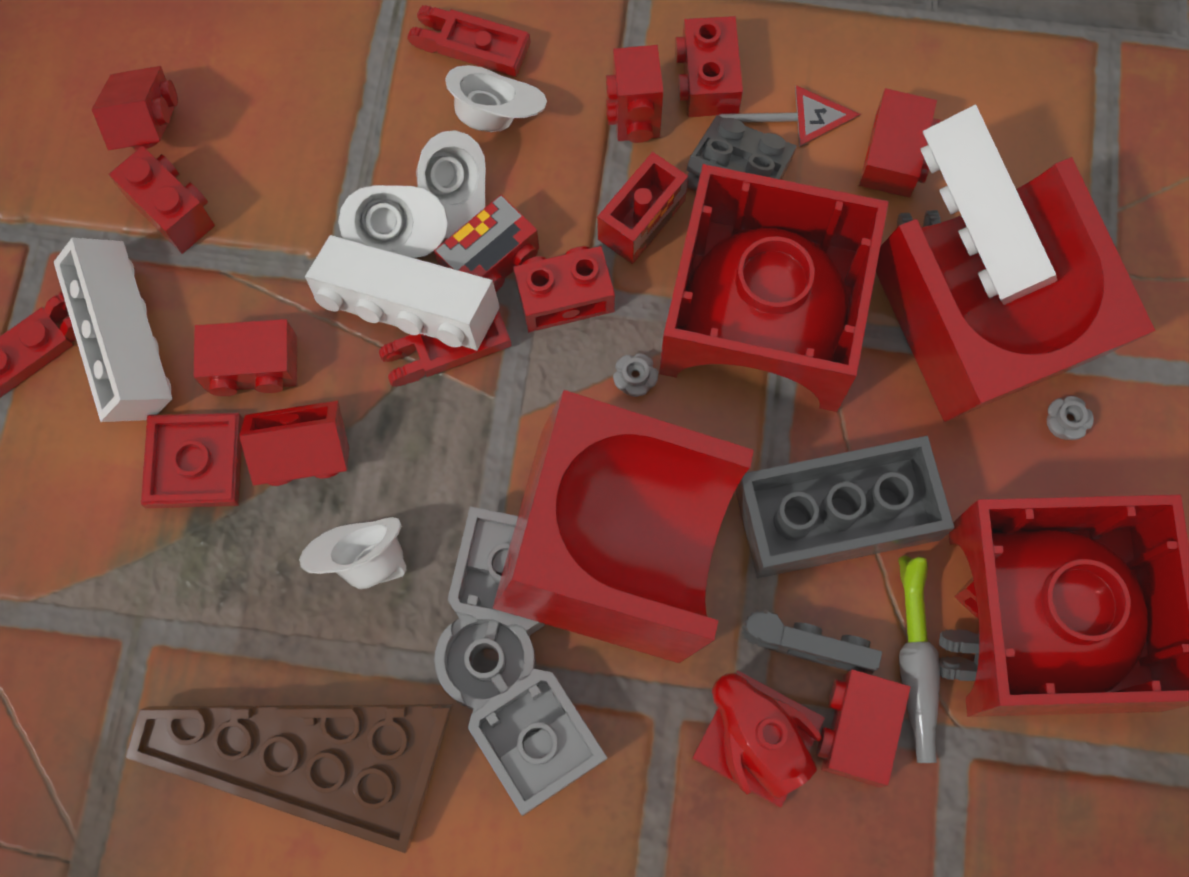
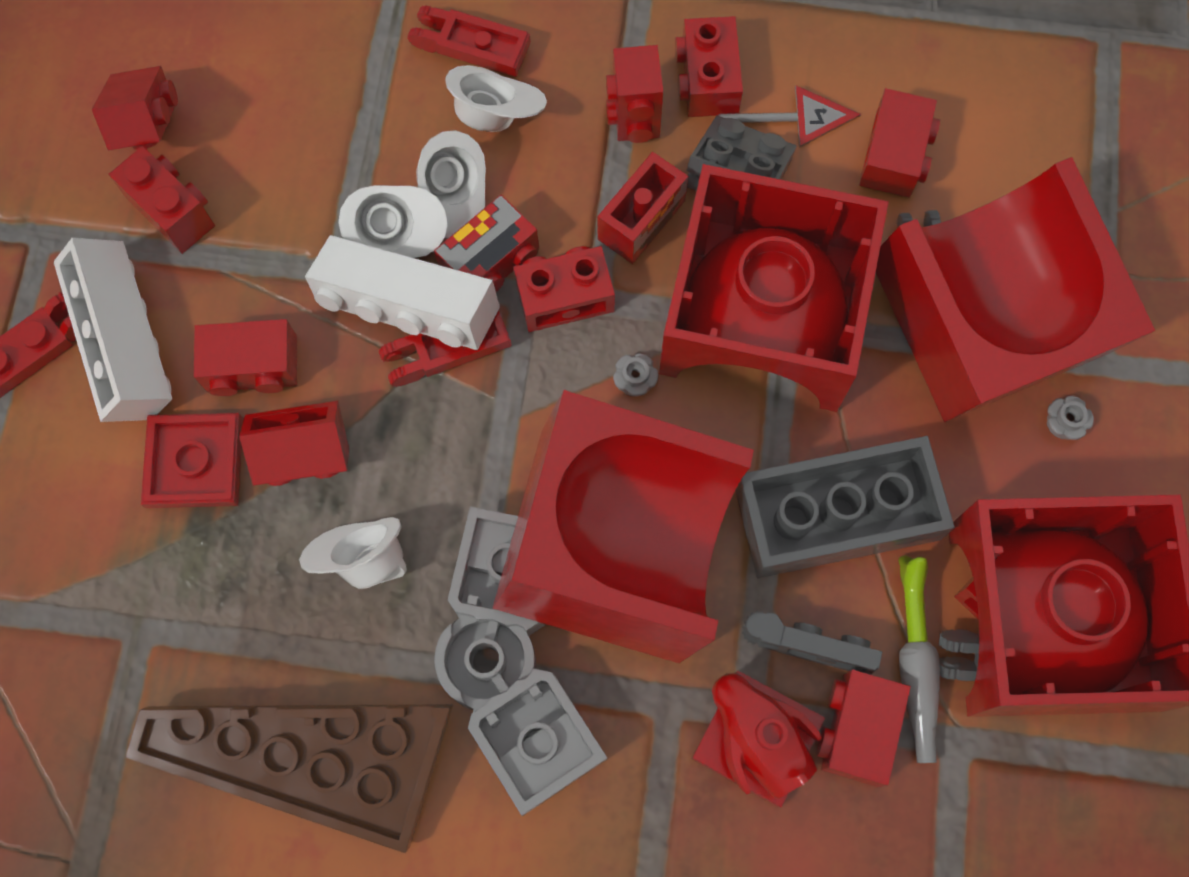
white brick [920,104,1058,305] -> none

